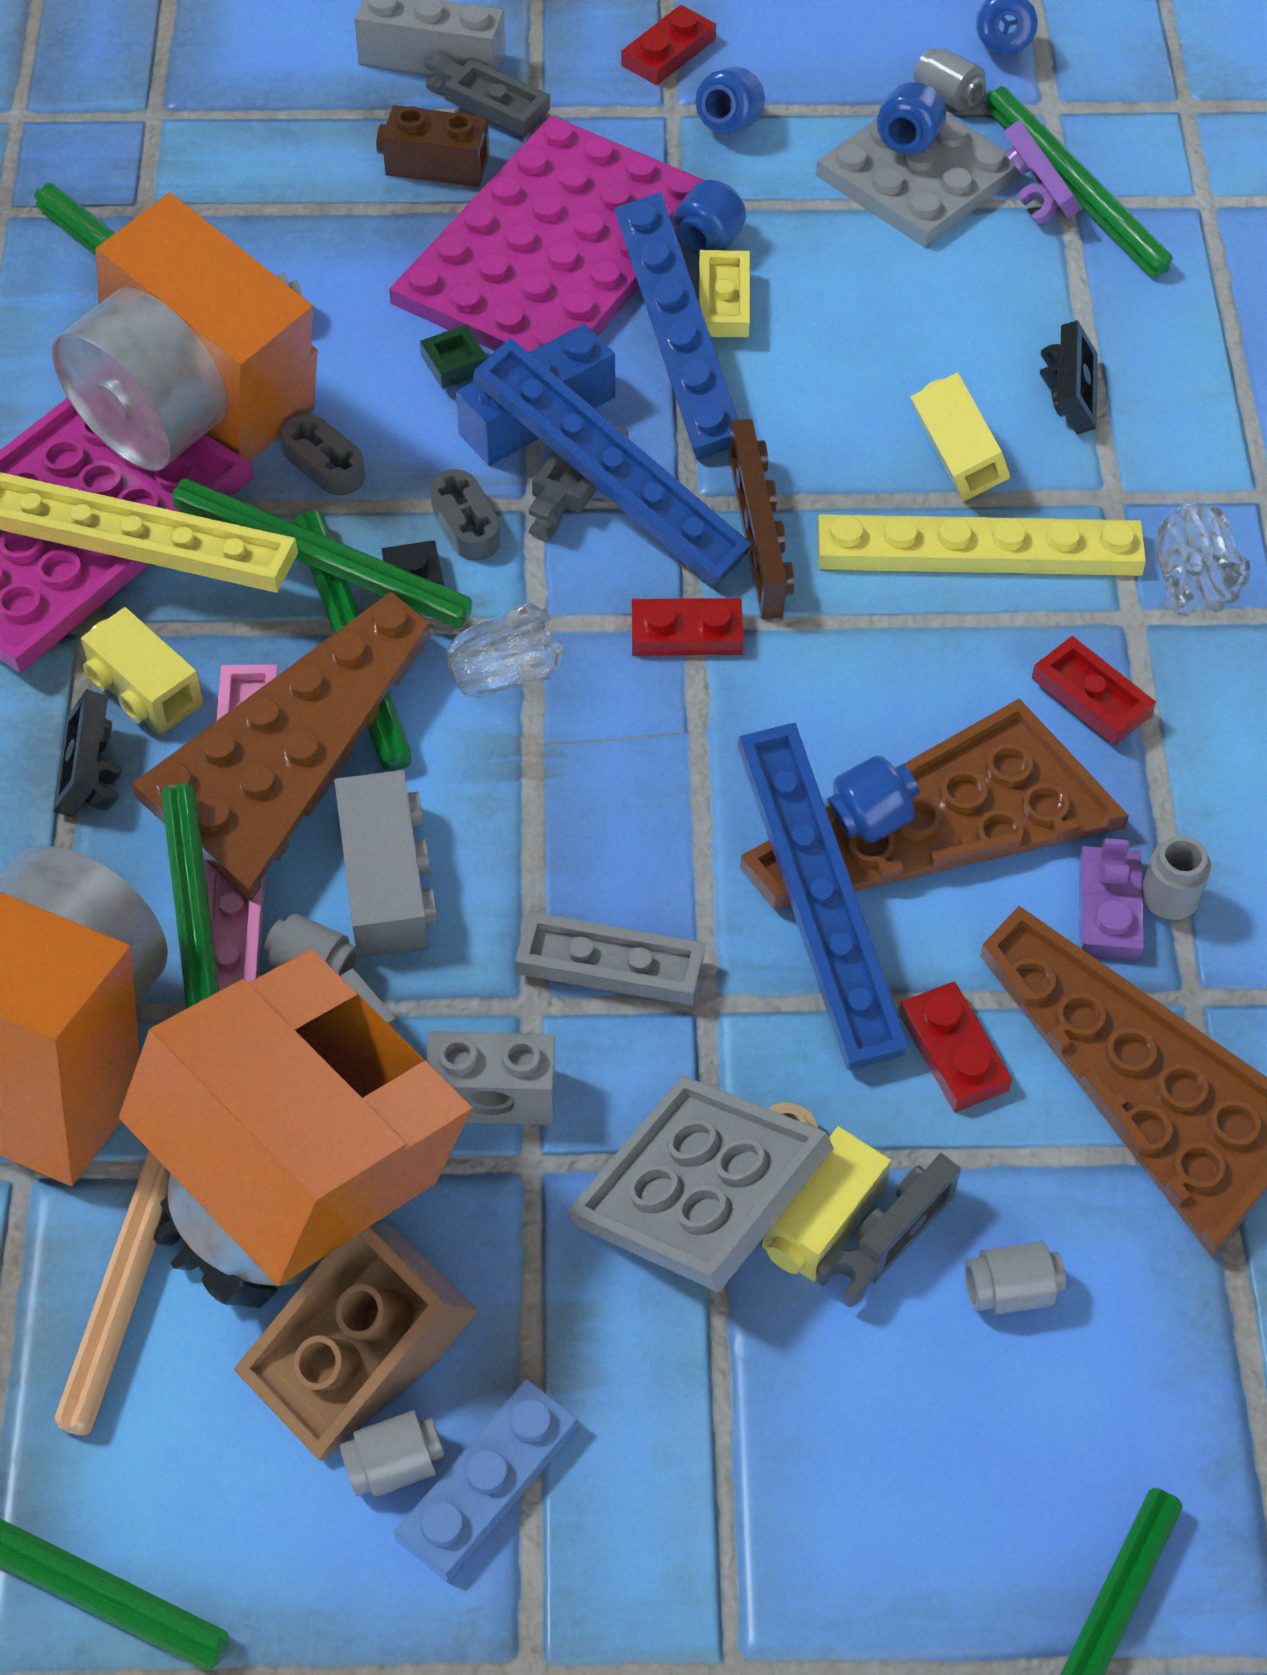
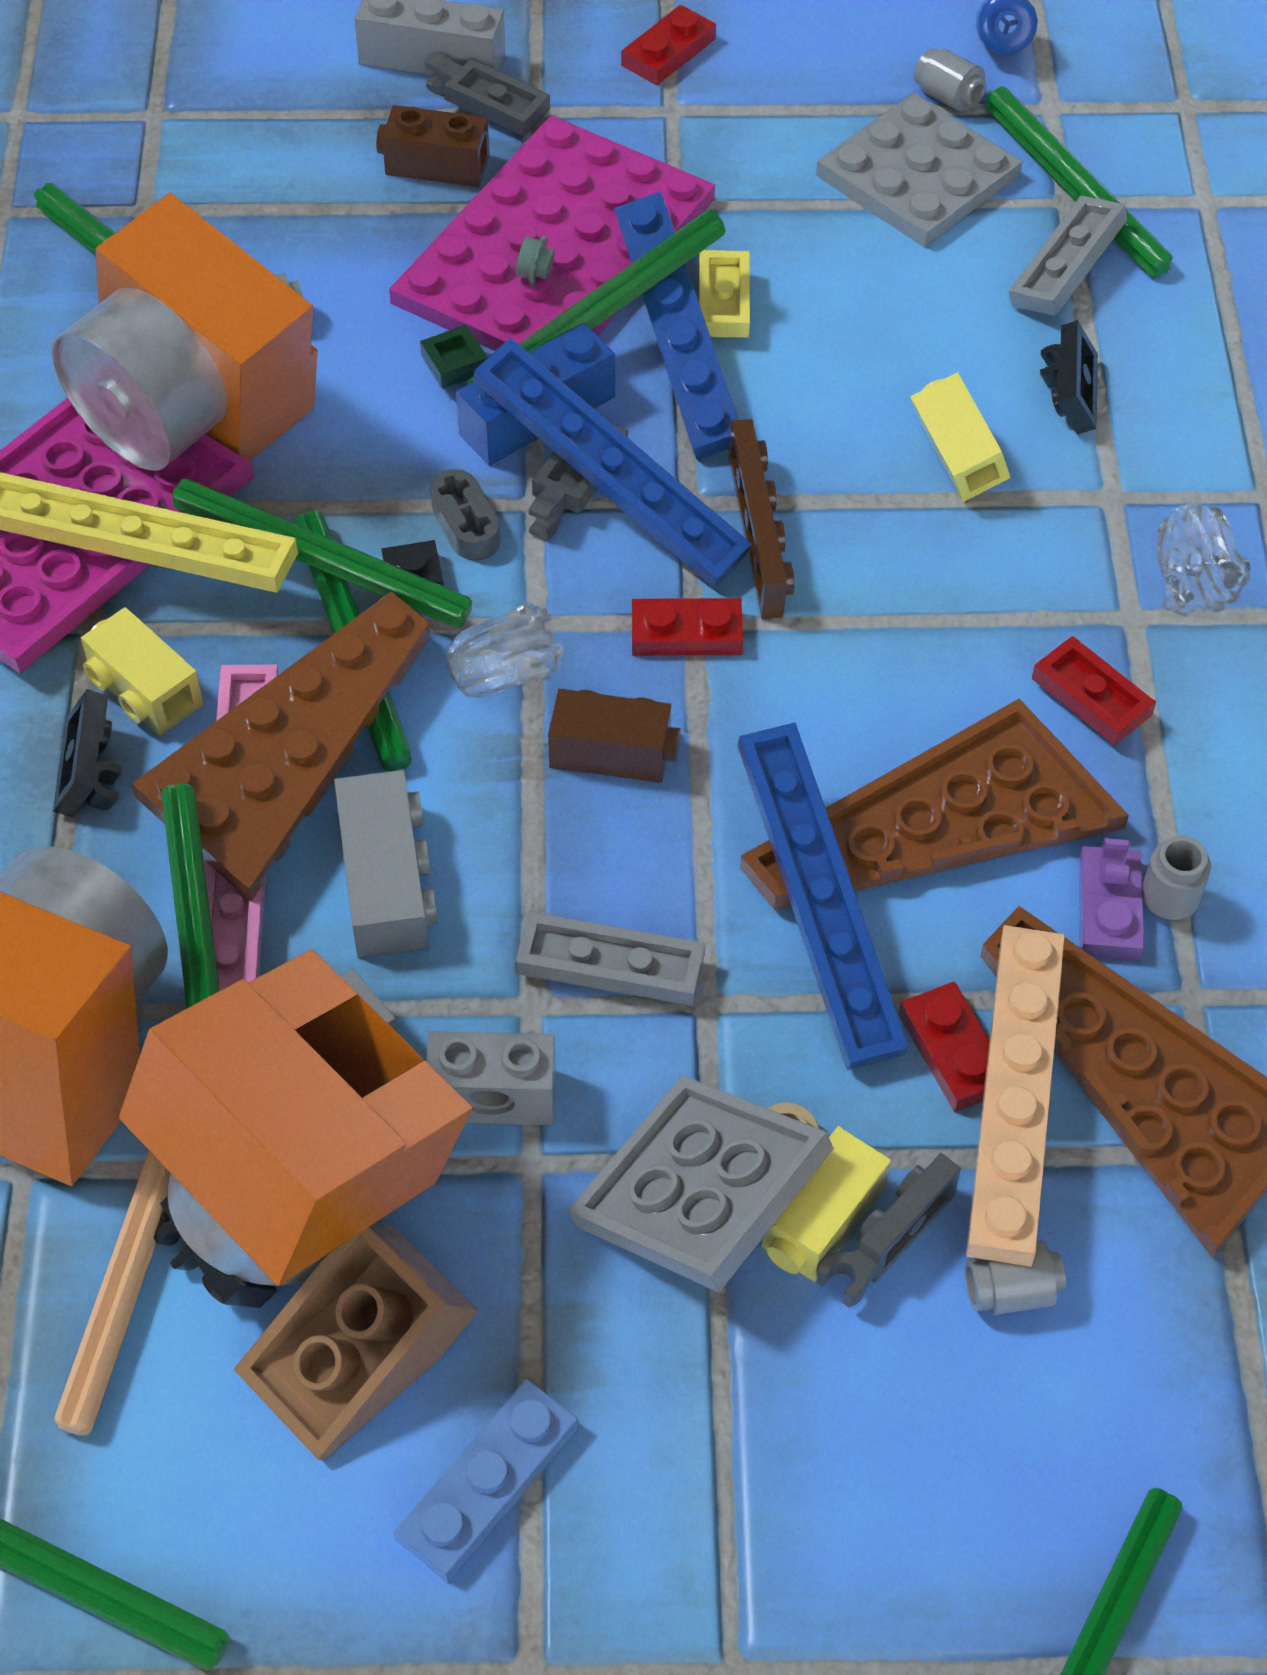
light grey brick [264,913,359,976] -> none
dark grey beam [281,414,365,496] -> none
light grey brick [339,1409,445,1497] -> none
blue head [673,180,747,254] -> none
blue head [695,67,765,134] -> none
light yellow plate [817,514,1146,576] -> none
blue head [827,756,920,843] -> none
blue head [877,82,946,155] -> none
medium lavender plate [1004,119,1082,225] -> none
none -> green axle [467,209,726,384]
none -> sand green plate [515,235,555,286]
none -> reddish brown brick [548,688,681,783]
none -> light nougat plate [966,925,1065,1267]
none -> light grey plate [1009,196,1127,316]

